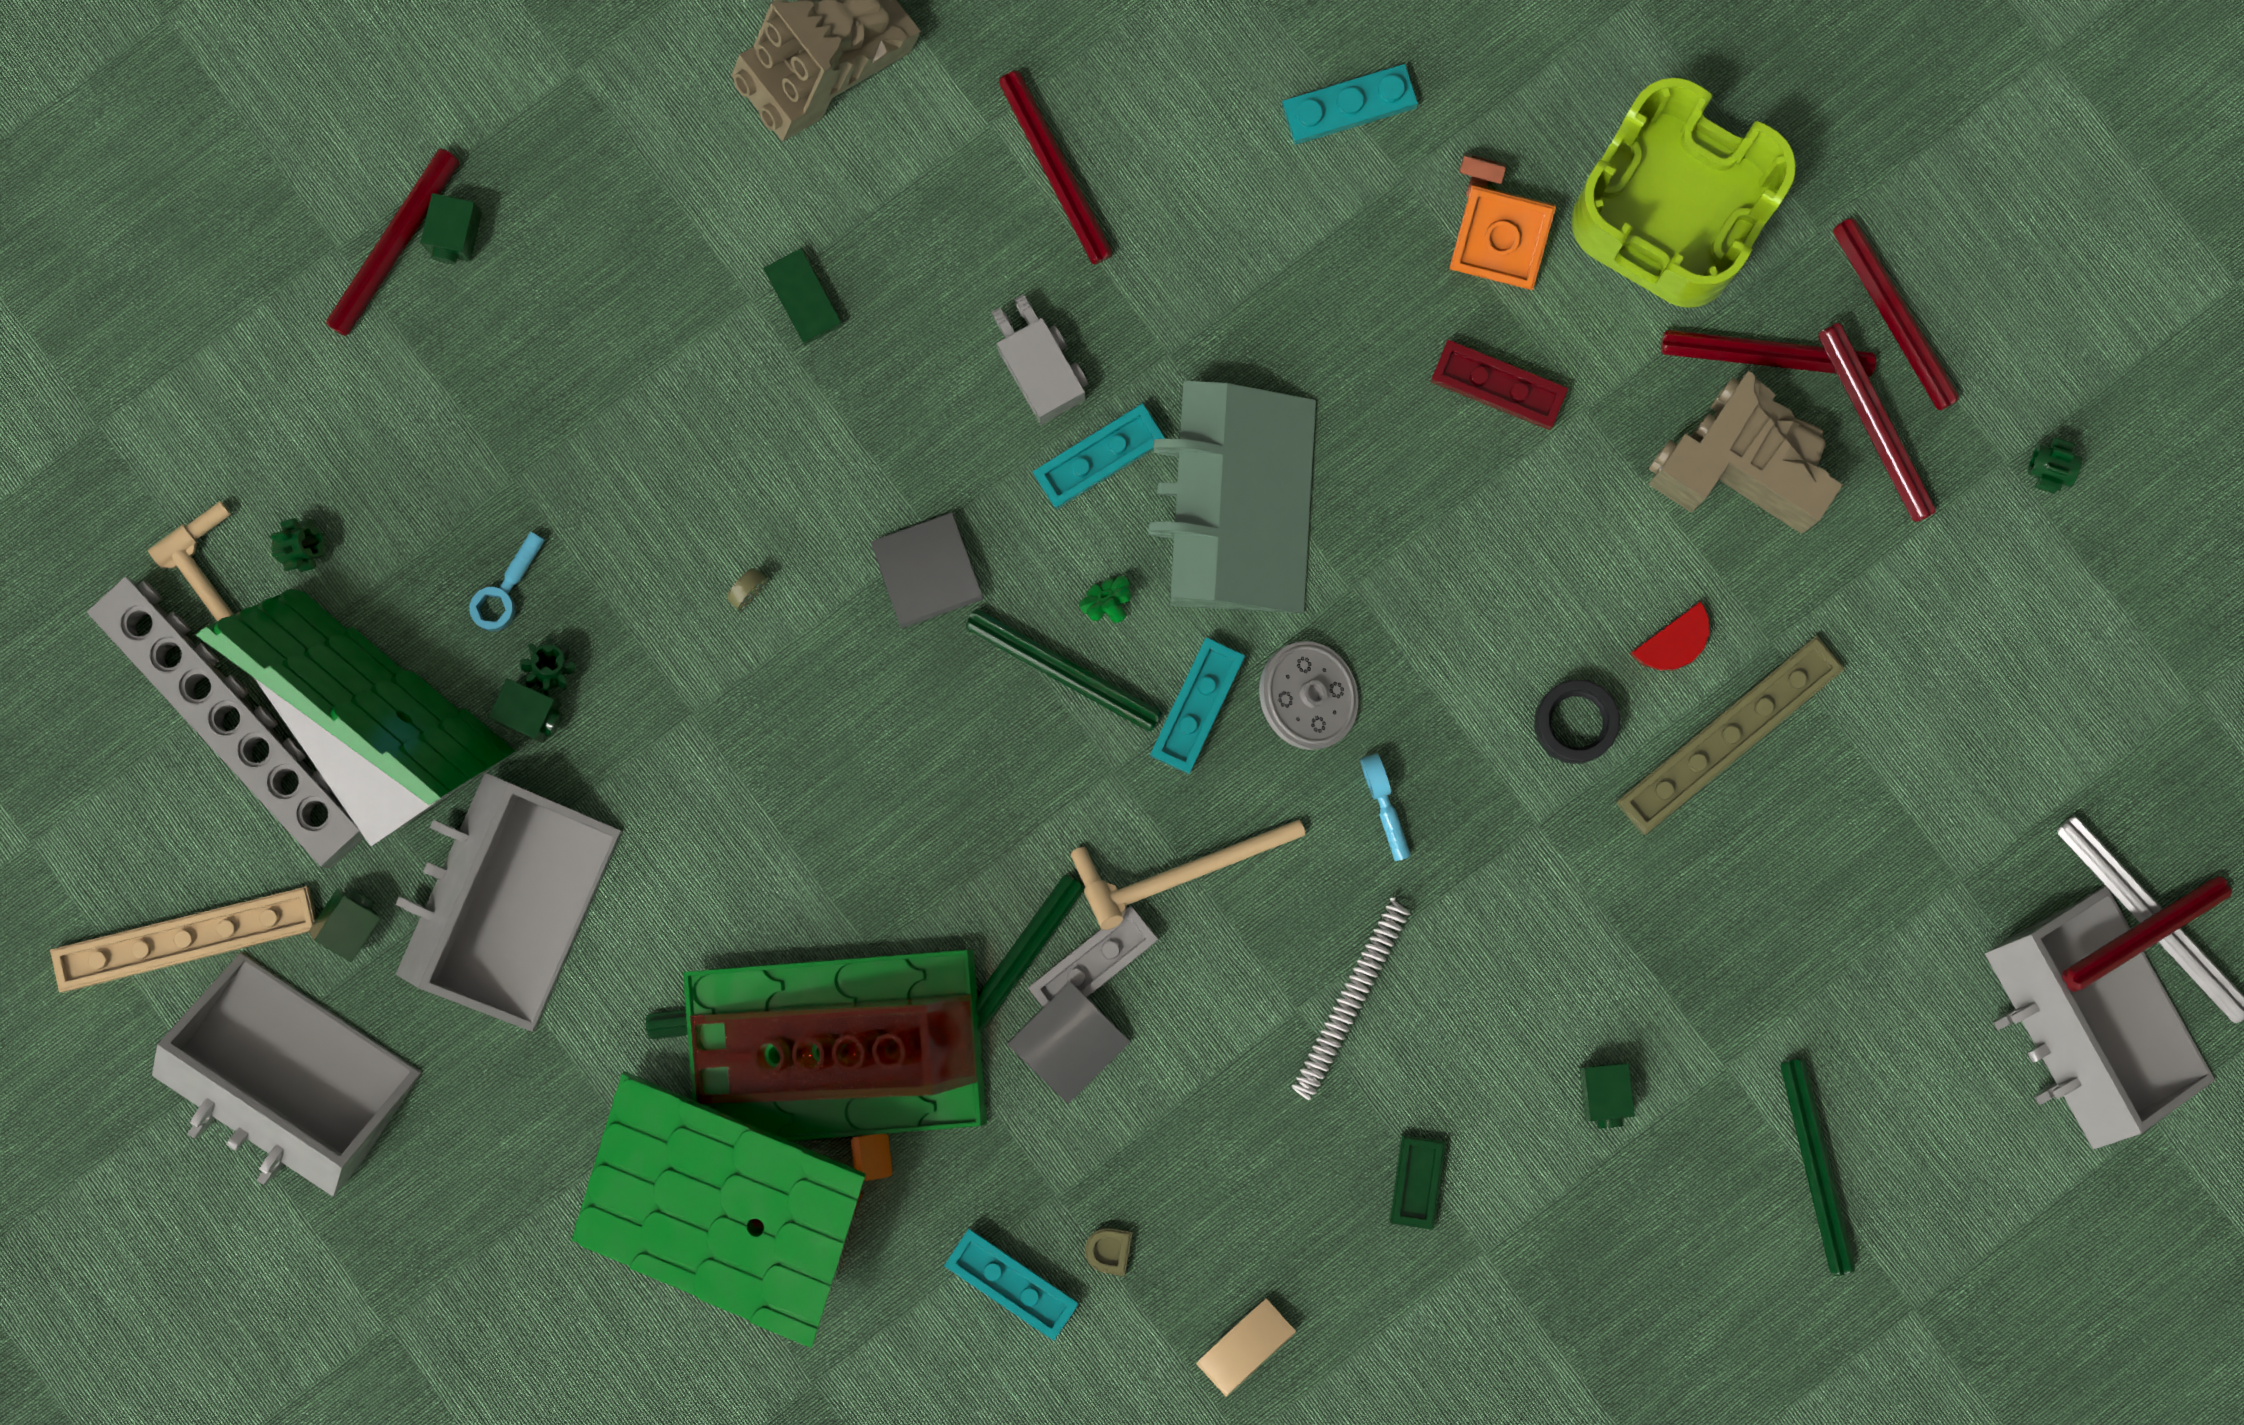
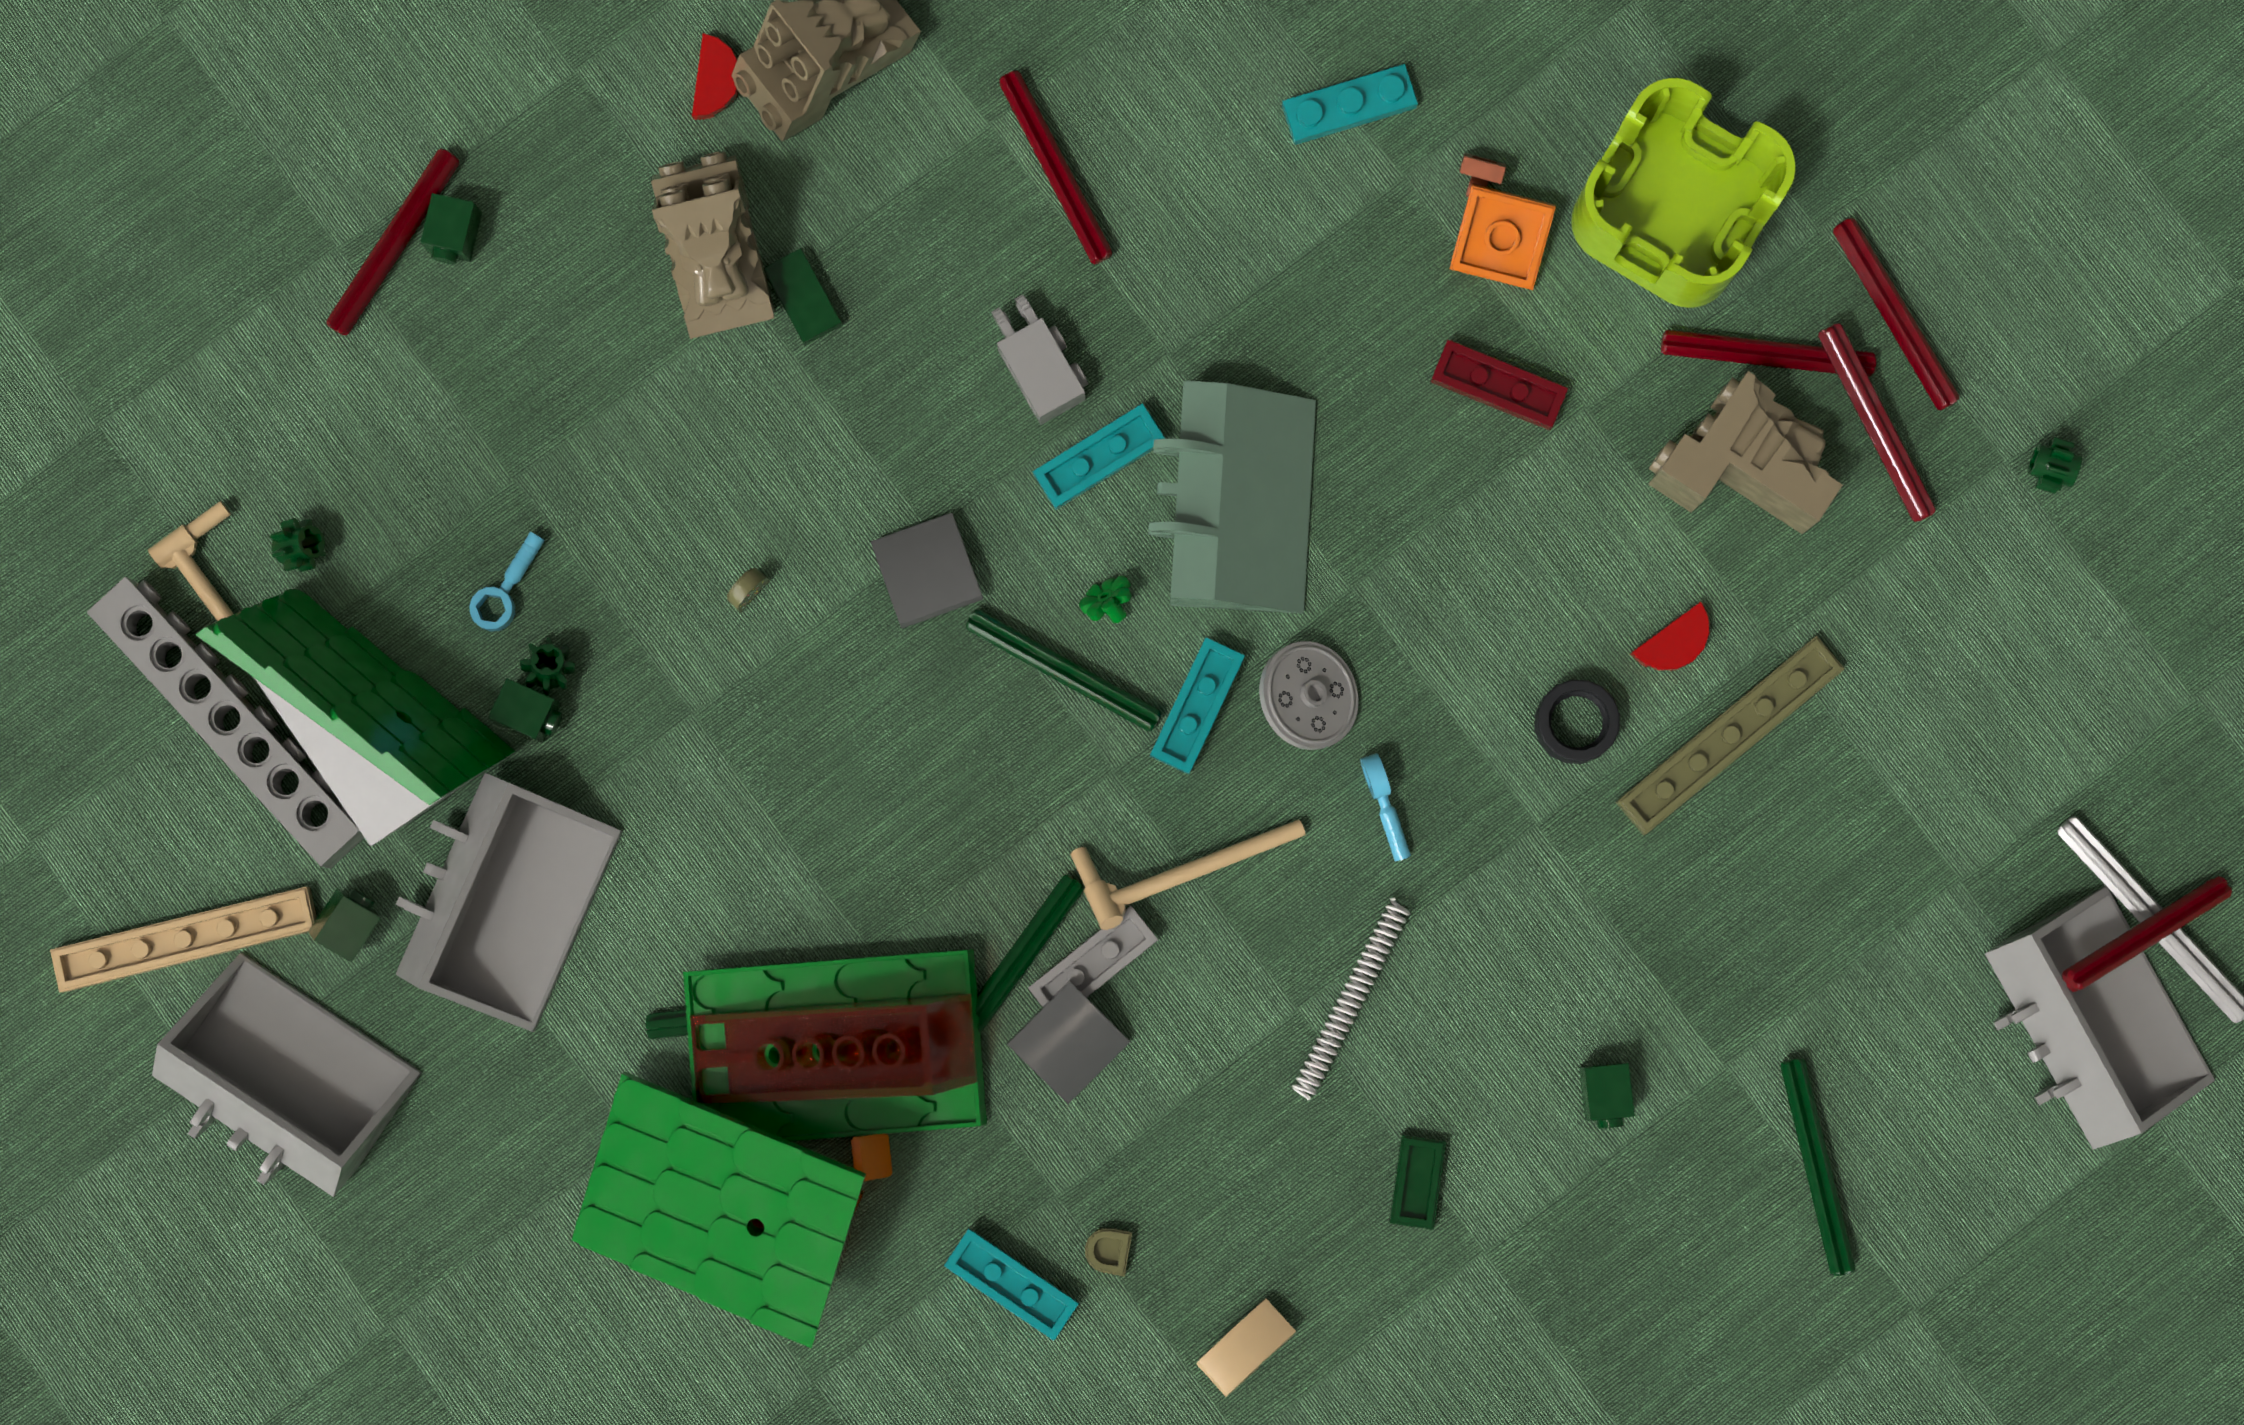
none -> dark tan brick [651,151,775,339]
none -> red tile [692,33,739,120]

